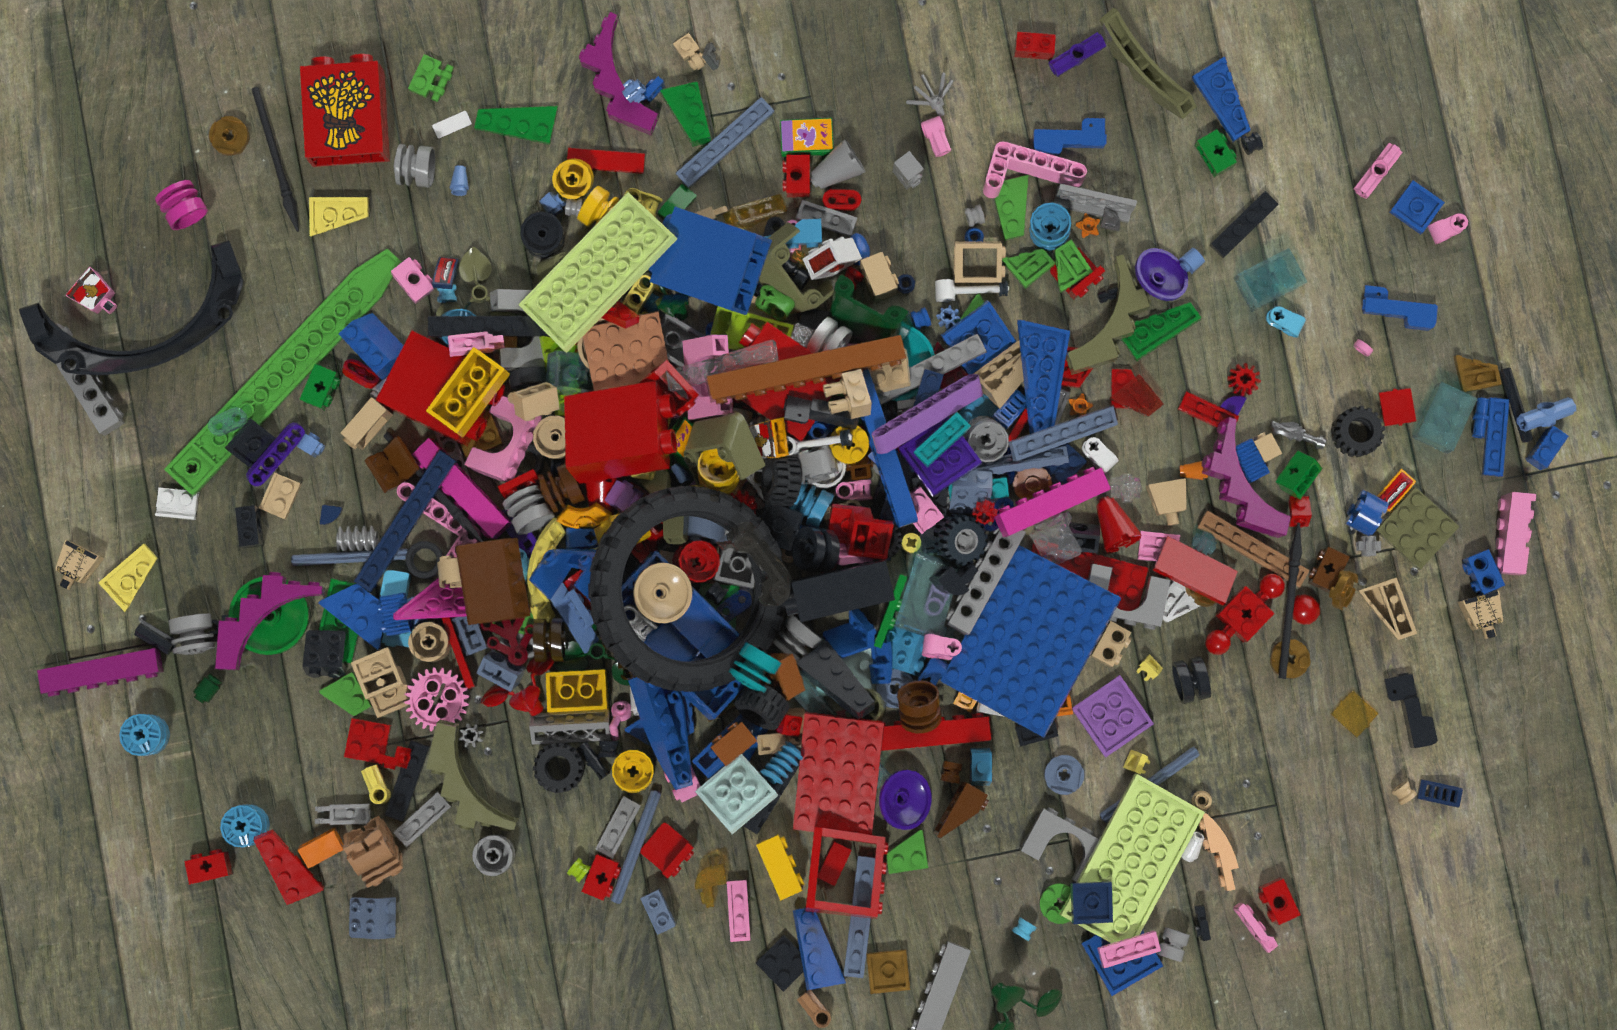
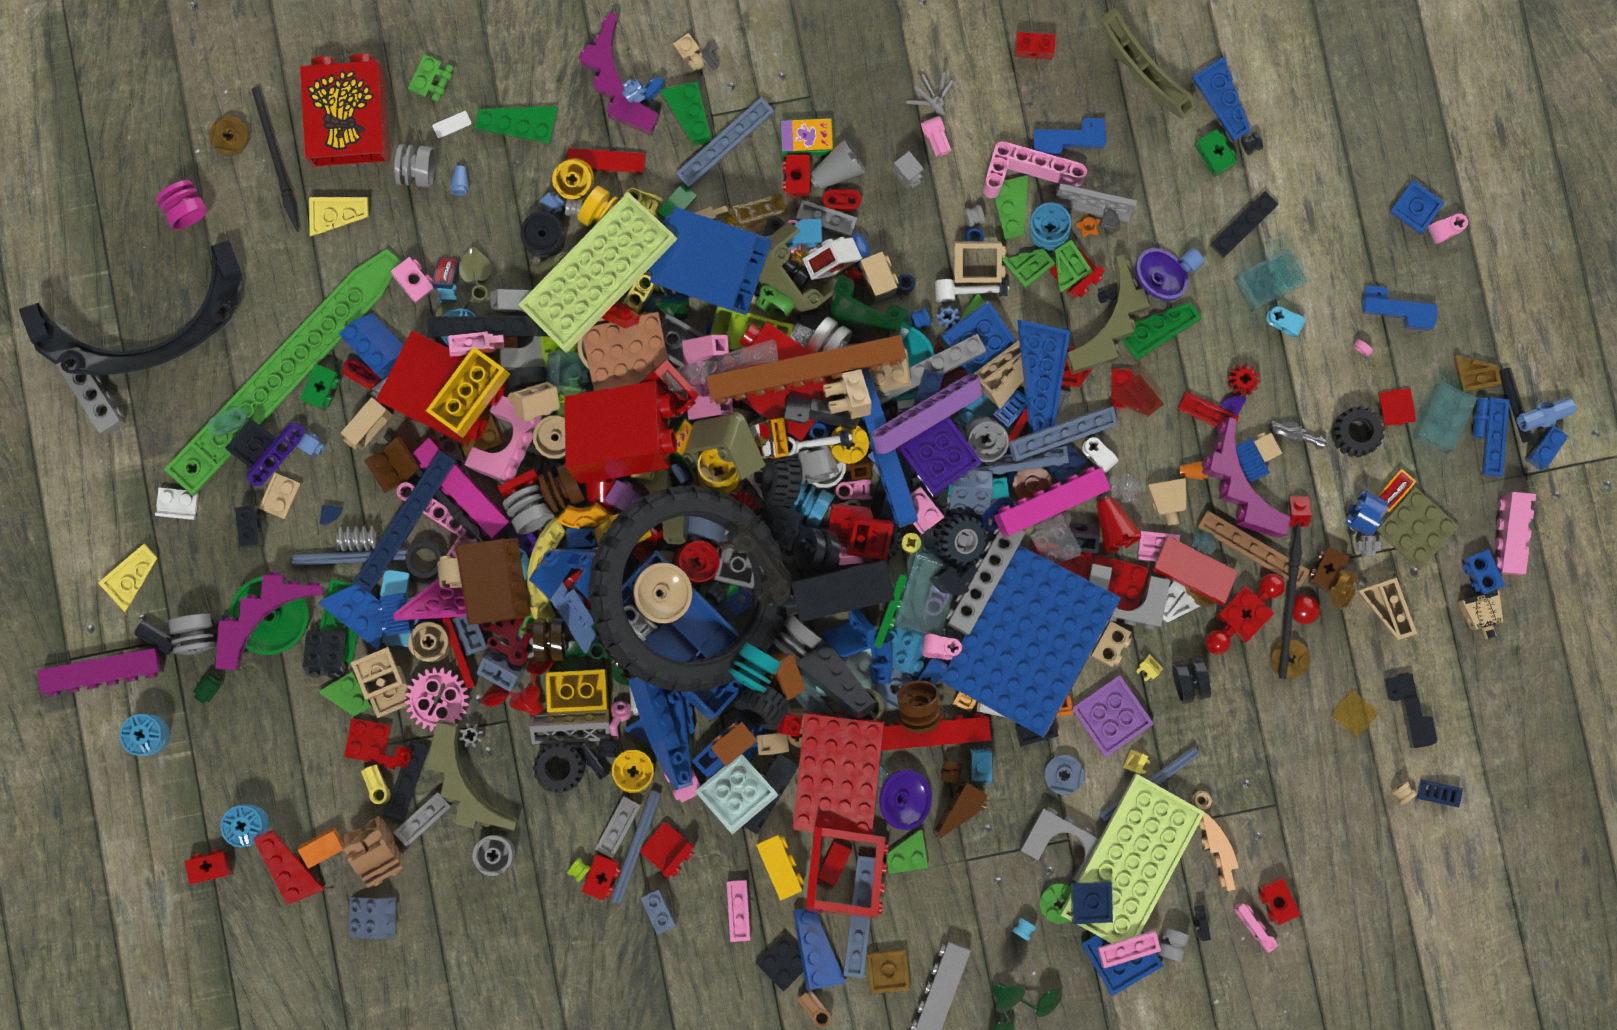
tan torso [55,540,104,590] -> none
torso [66,267,117,314] -> none
light grey hinge [315,804,371,825] -> none
clear yellow brick [695,863,727,908] -> none
dark azure piece [760,741,804,784] -> none
teal plate [914,412,971,468] -> none
red gear [972,499,998,525] -> none
dark purple piece [1048,32,1106,77] -> none
orange plate [1068,394,1093,416] -> none
white cone [1181,832,1204,862] -> none
green brick [1275,451,1323,499] -> none
bright pink piece [1354,143,1403,199] -> none

